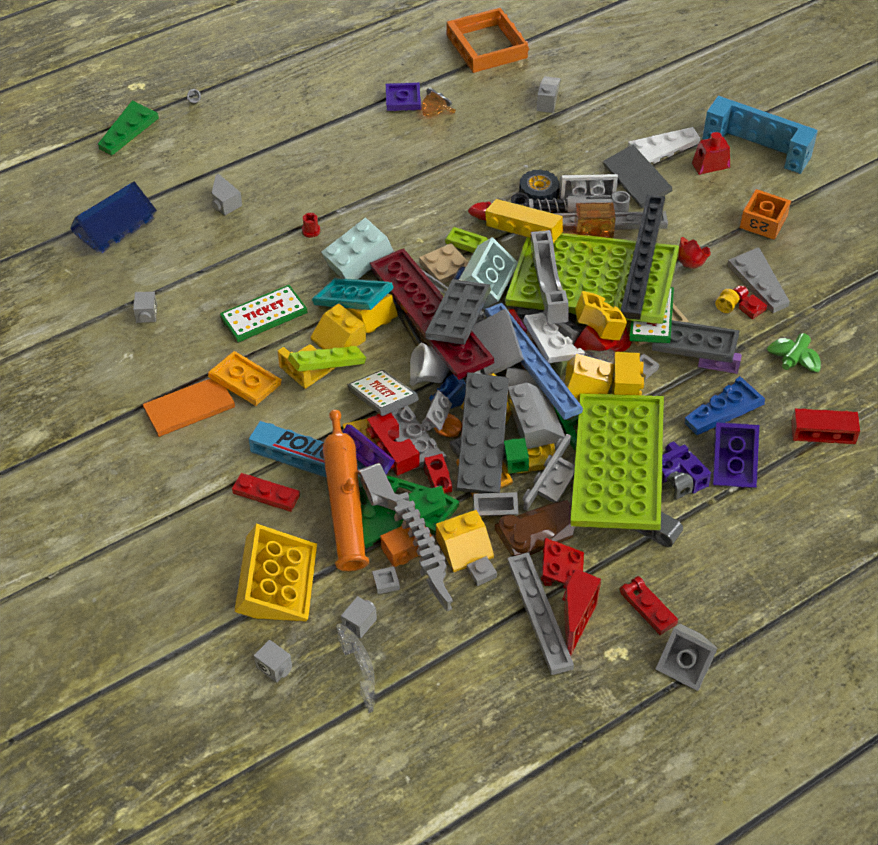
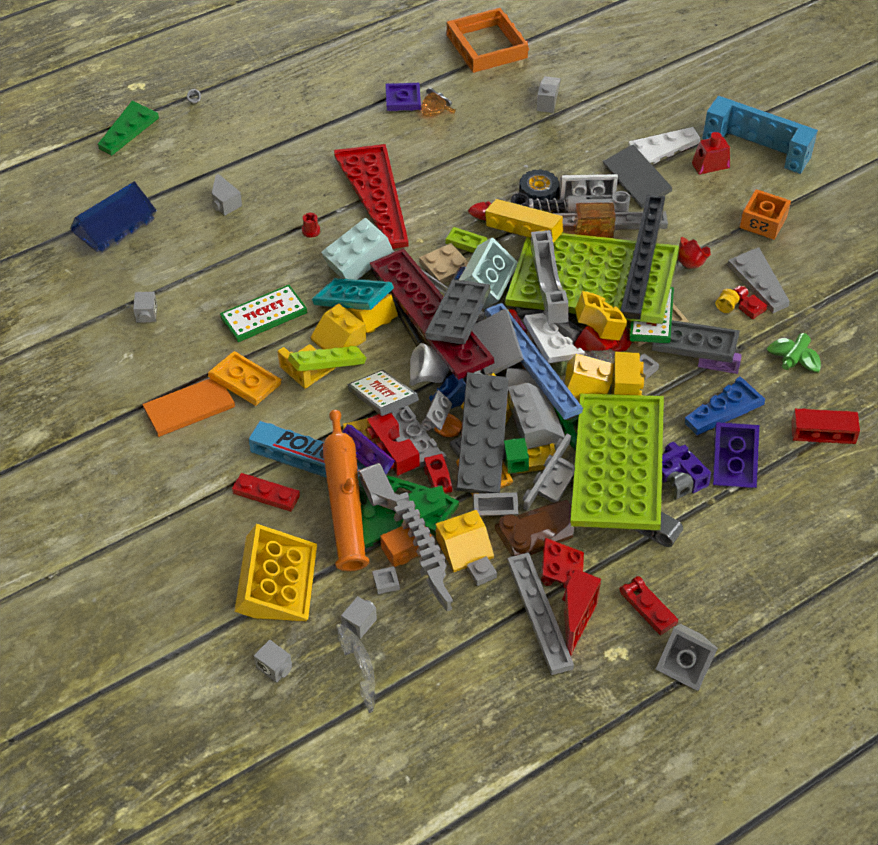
none -> red wing [334,144,409,249]

